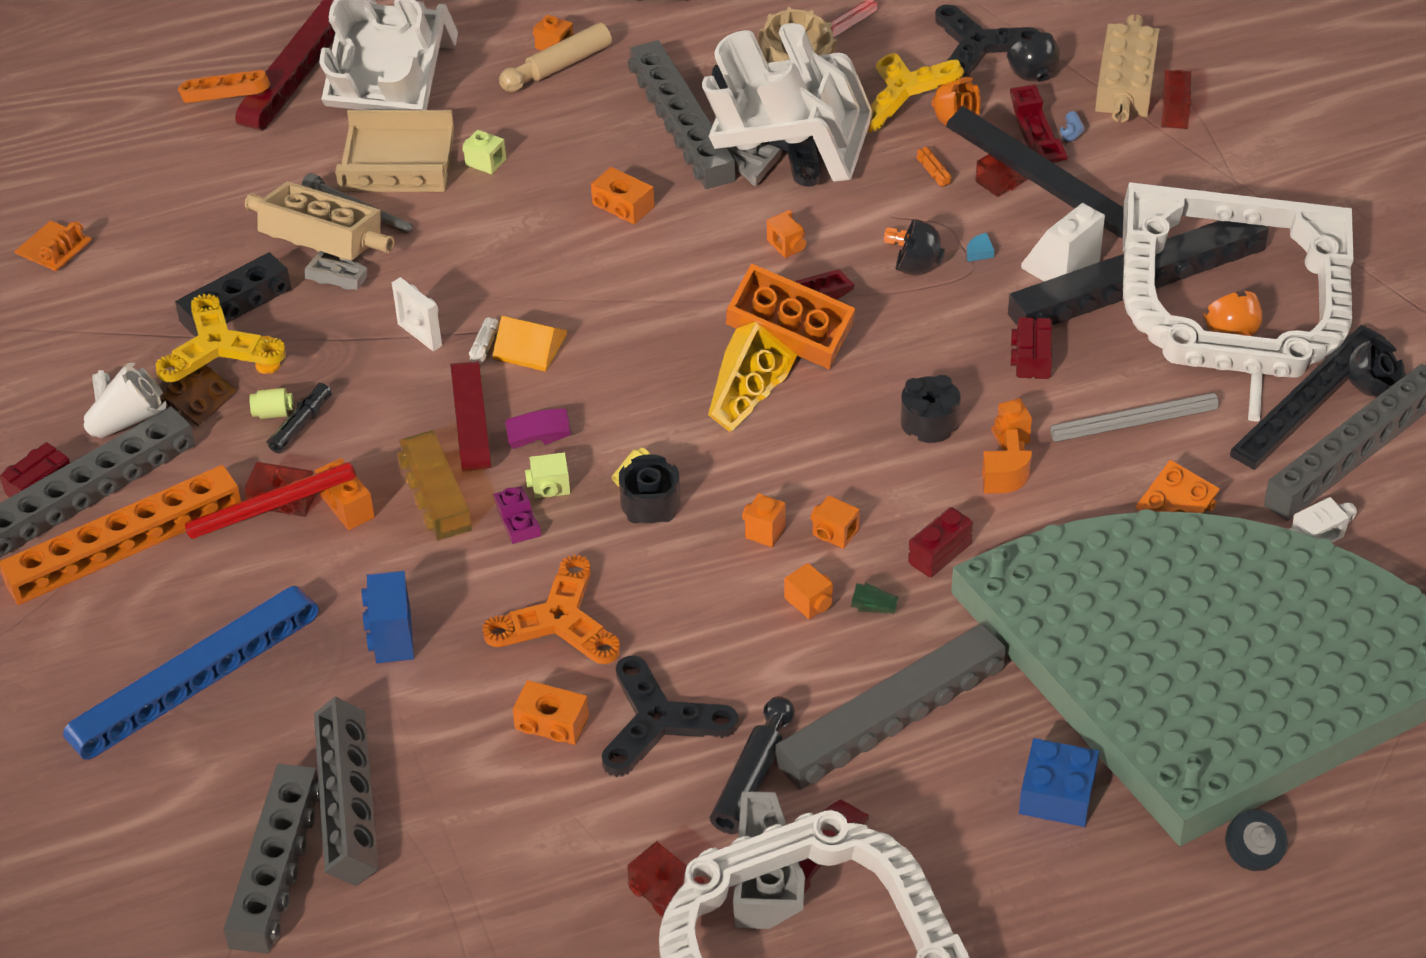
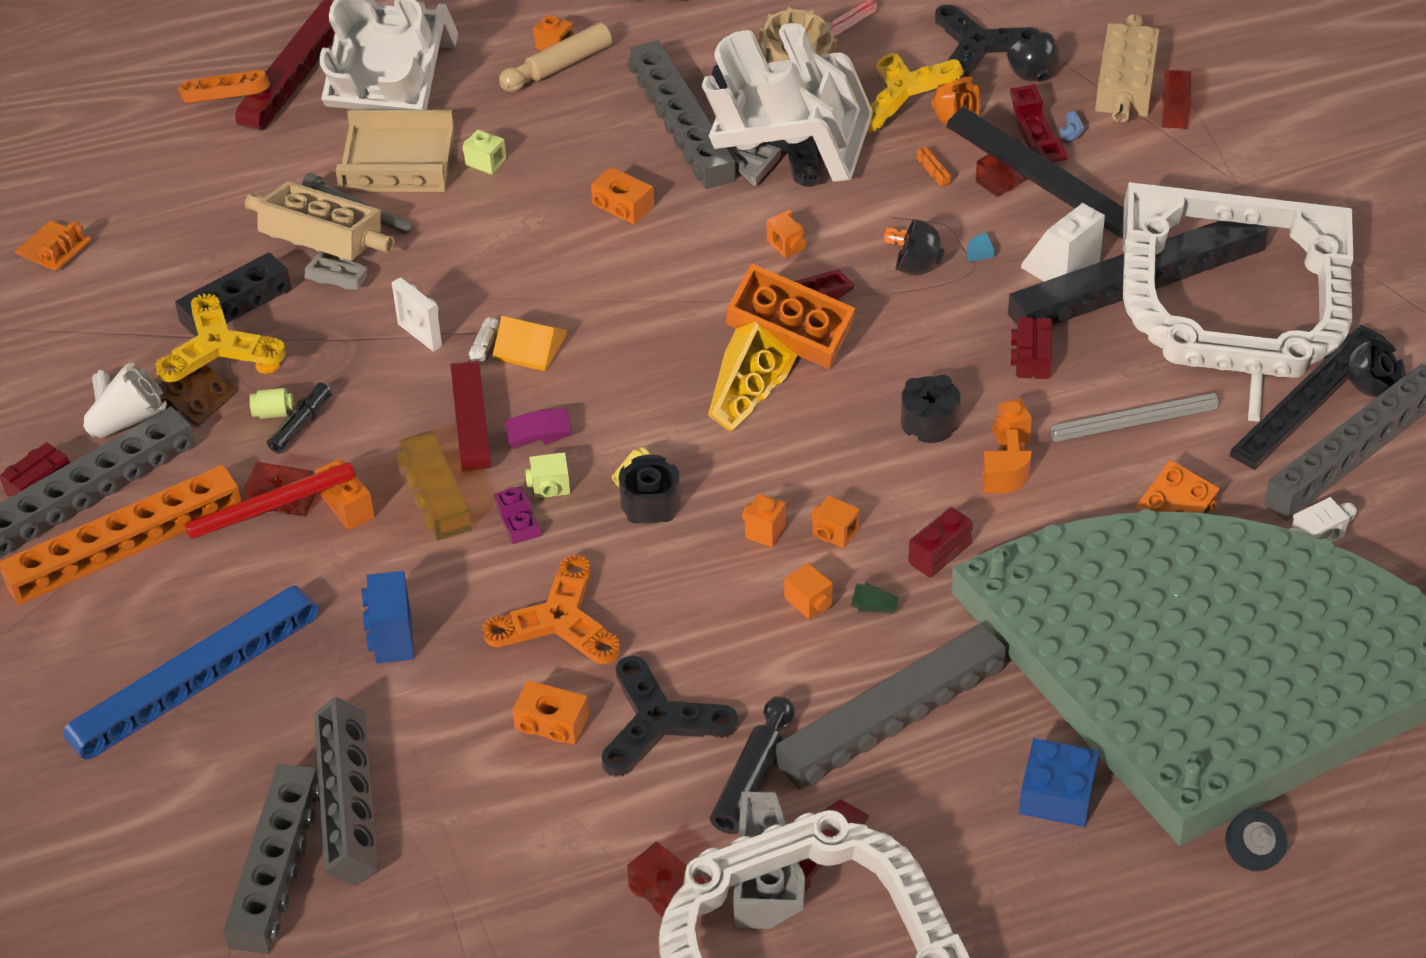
orange cylinder [1203,291,1263,336] -> none

